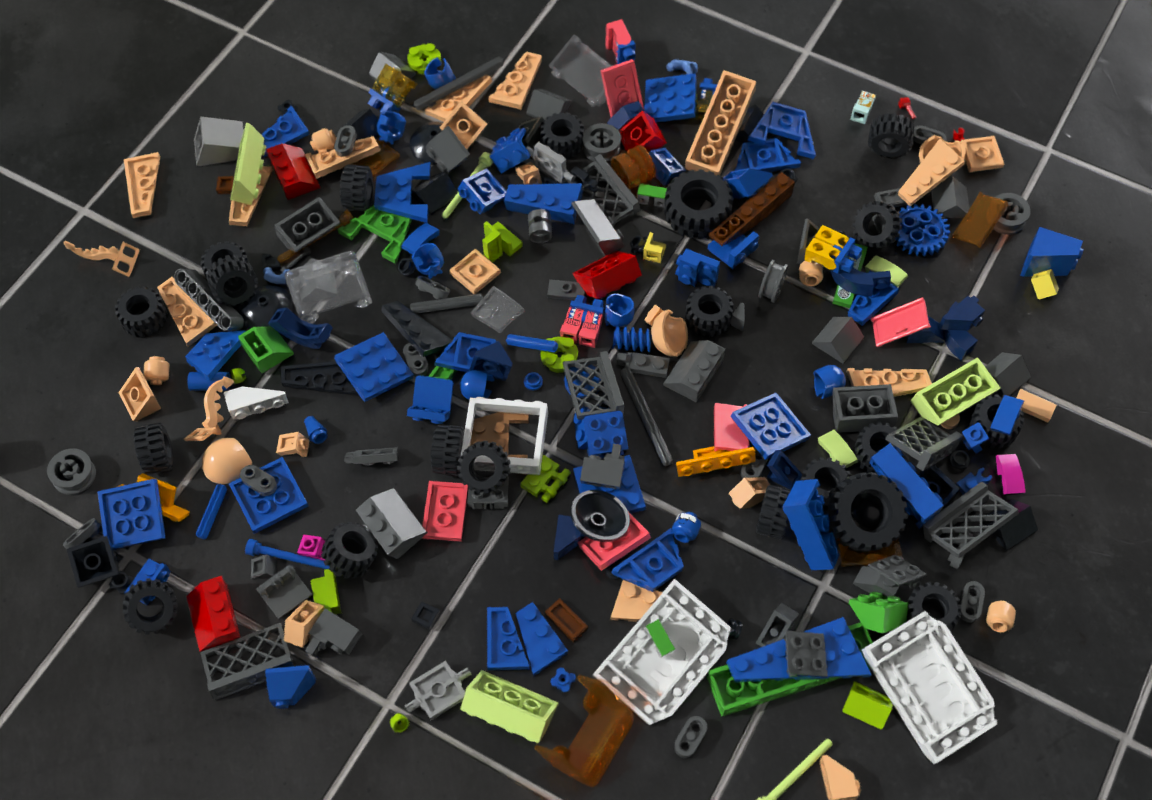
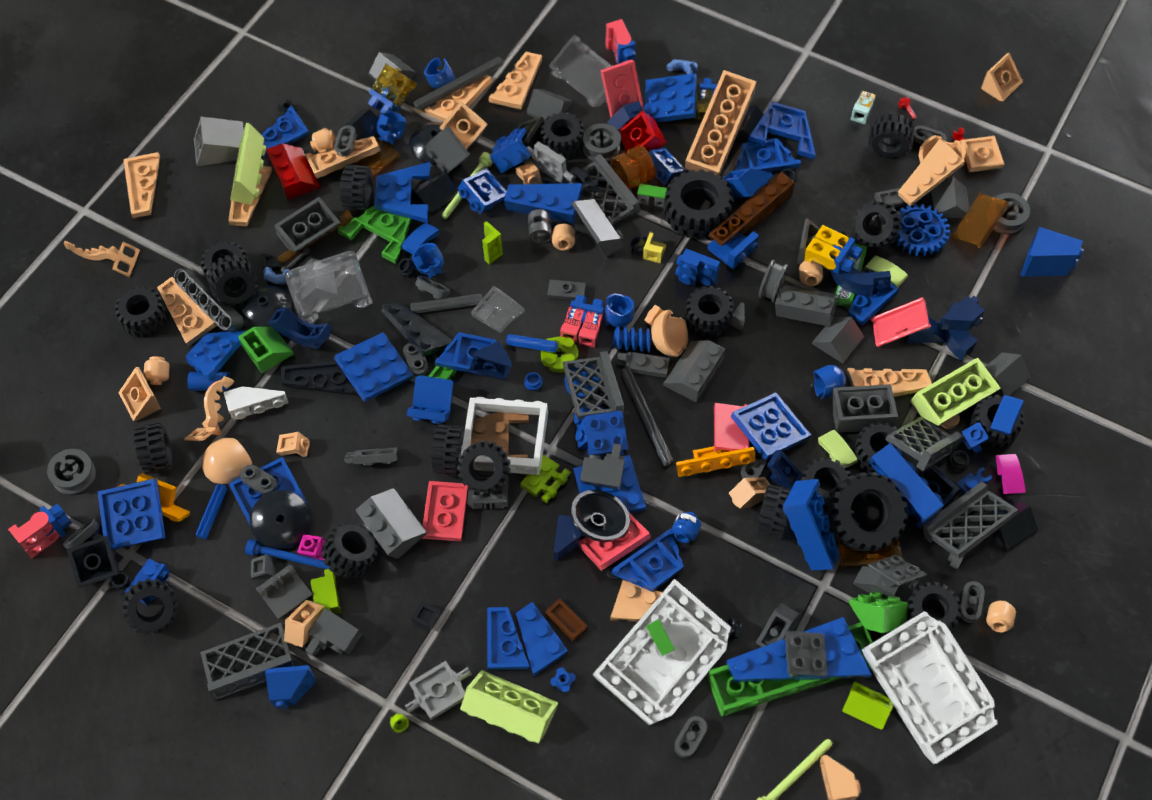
red slope [186,576,240,652] -> none
reddish brown tile [216,176,234,194] -> none
lime hinge [231,368,246,384] -> none
blue cone [304,416,327,444] -> none
lime plate [408,43,441,75] -> none
light nougat plate [449,248,501,294] -> none
blue helmet [460,370,494,400] -> none
lime panel [489,222,523,256] -> none
clear orange windscreen [534,675,634,787] -> none
red slope [573,251,642,299] -> none
light nougat tile [1016,389,1057,423] -> none
light yellow panel [1031,269,1059,299] -> none
none -> coral hips [8,503,72,559]
none -> black dish [250,490,311,550]
none -> light nougat head [552,224,575,250]
none -> dark grey slope [775,285,840,327]
none -> light nougat slope [981,53,1023,101]

